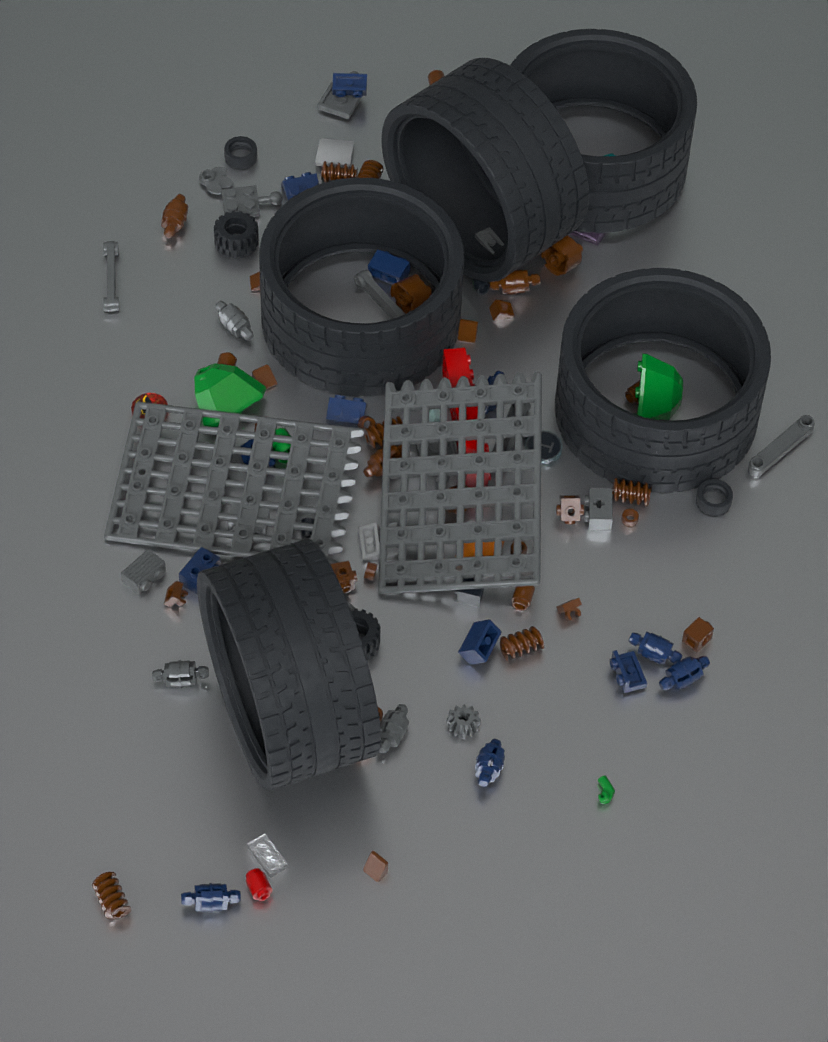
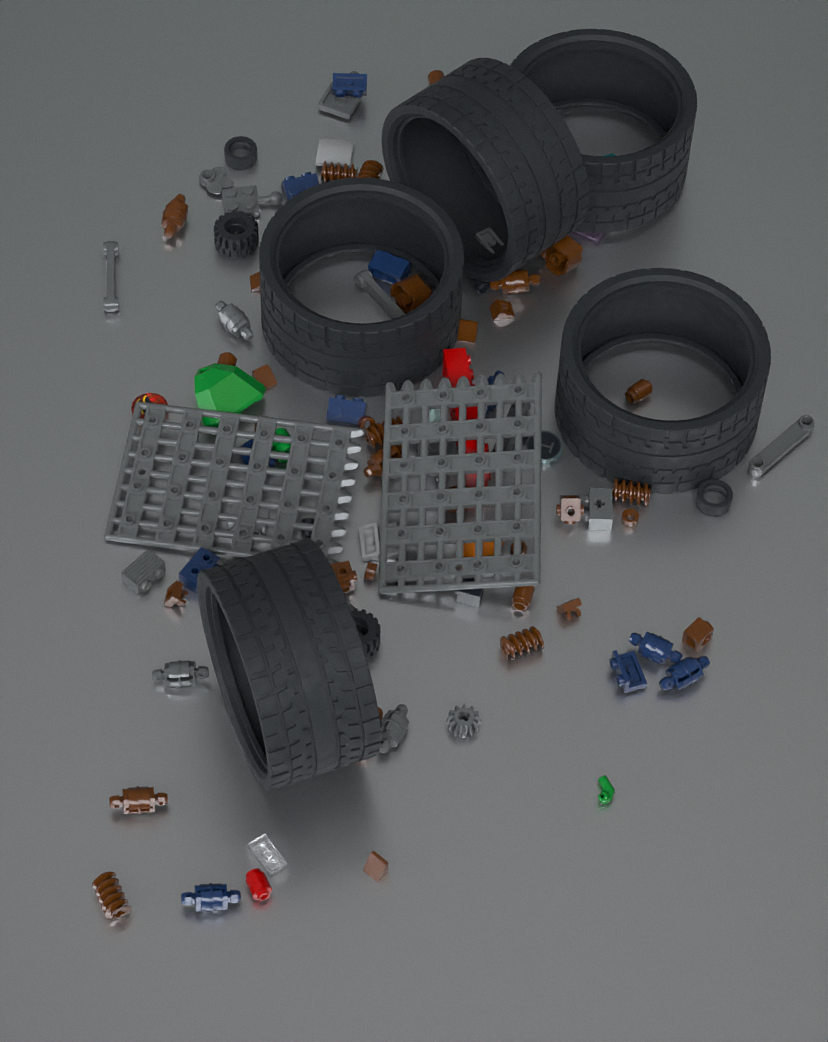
dark blue brick [458,619,502,665] -> none
dark blue piece [475,739,505,787] -> none
green brick [634,353,683,420] -> none
none -> reddish brown piece [109,786,168,815]

